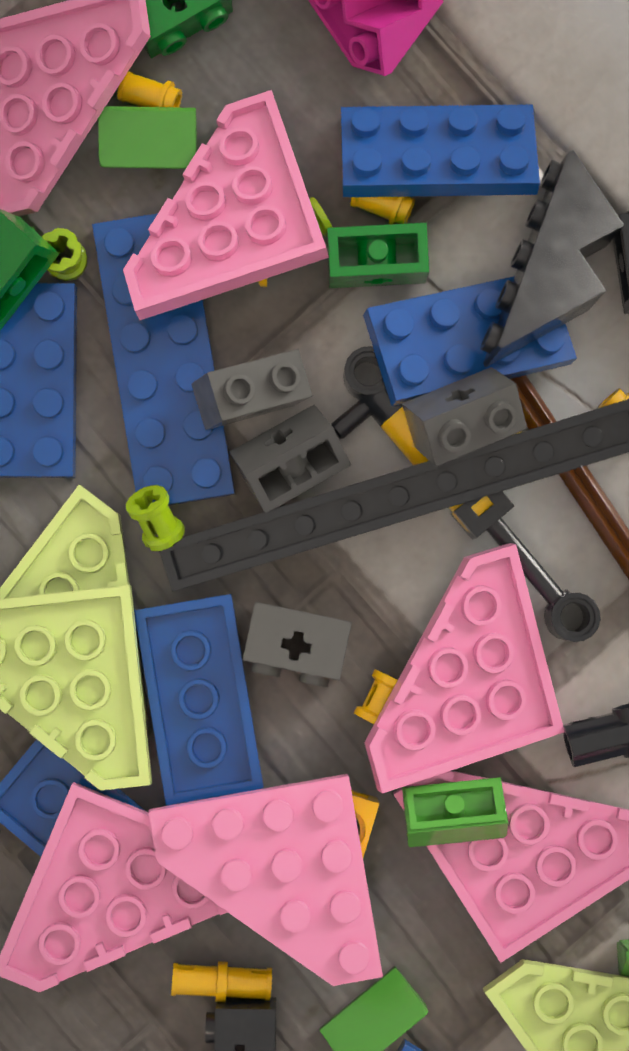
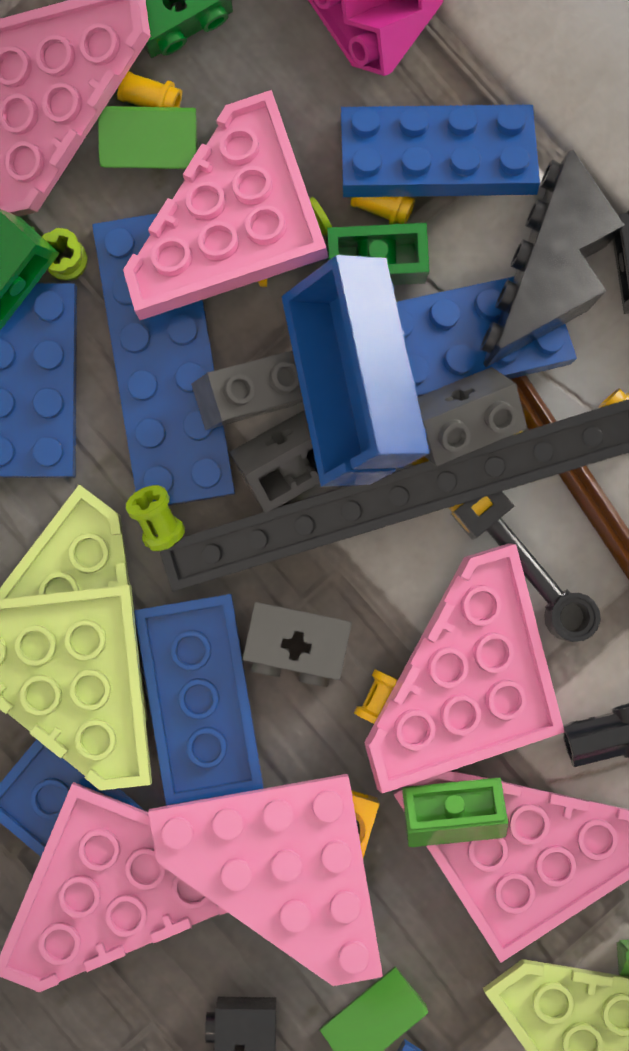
yellow pin [171,961,272,1002] -> none
none -> blue piece [281,255,429,487]

